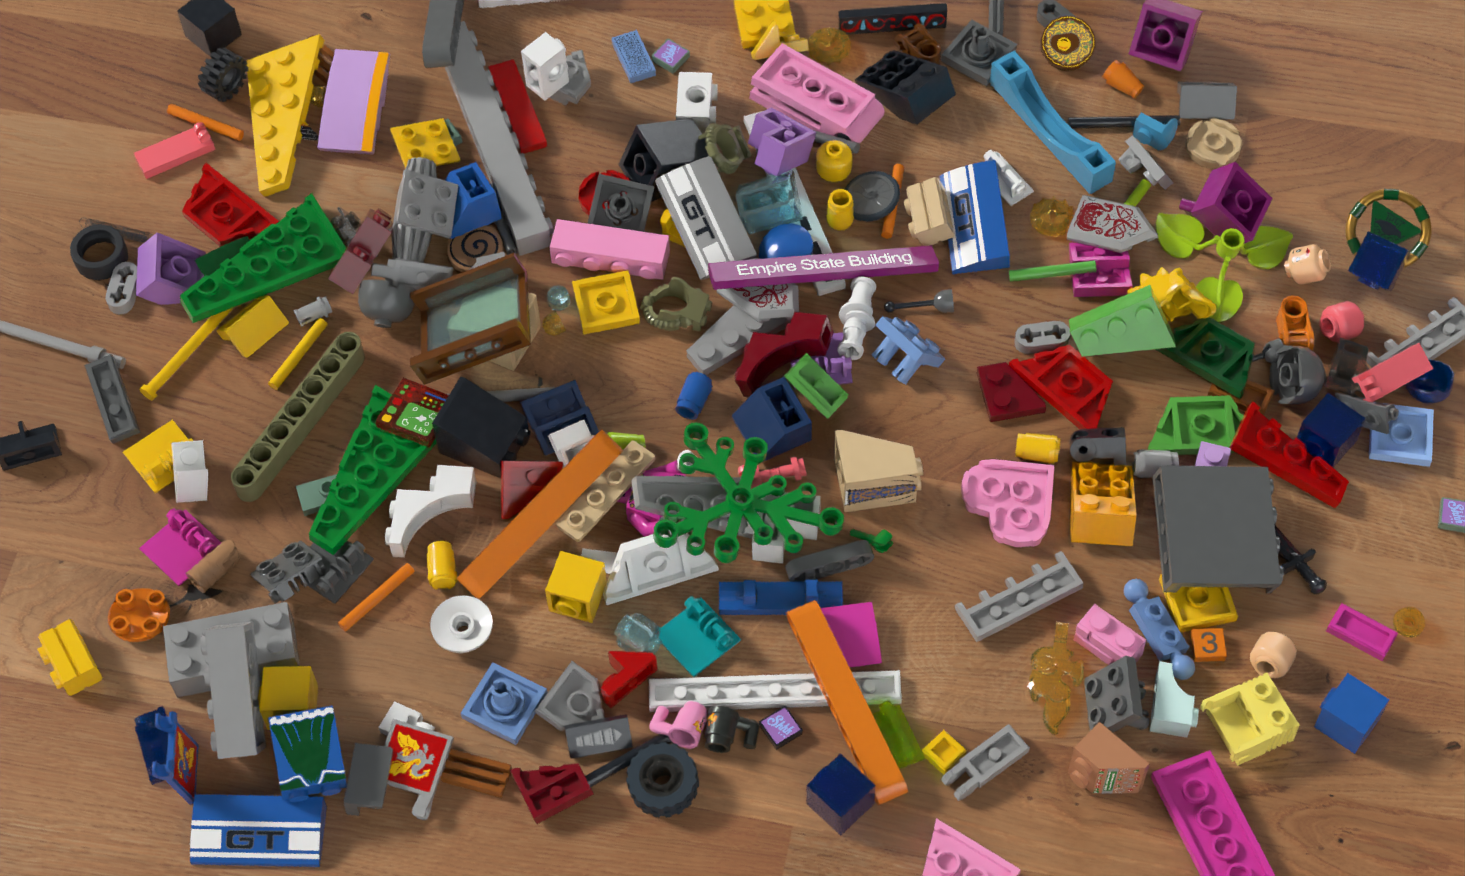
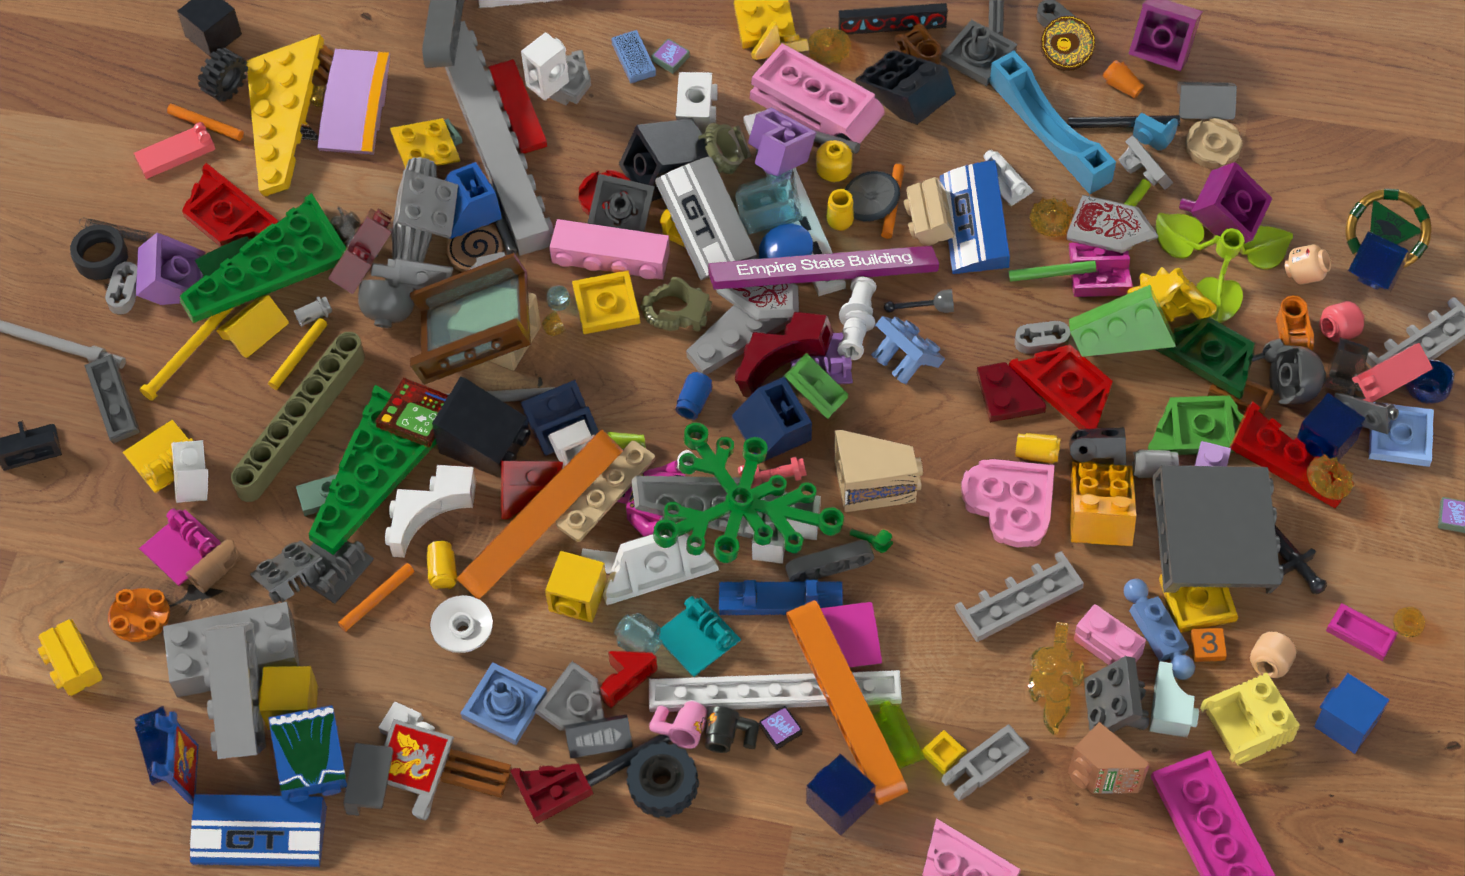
none -> clear yellow gear [1307,454,1355,500]

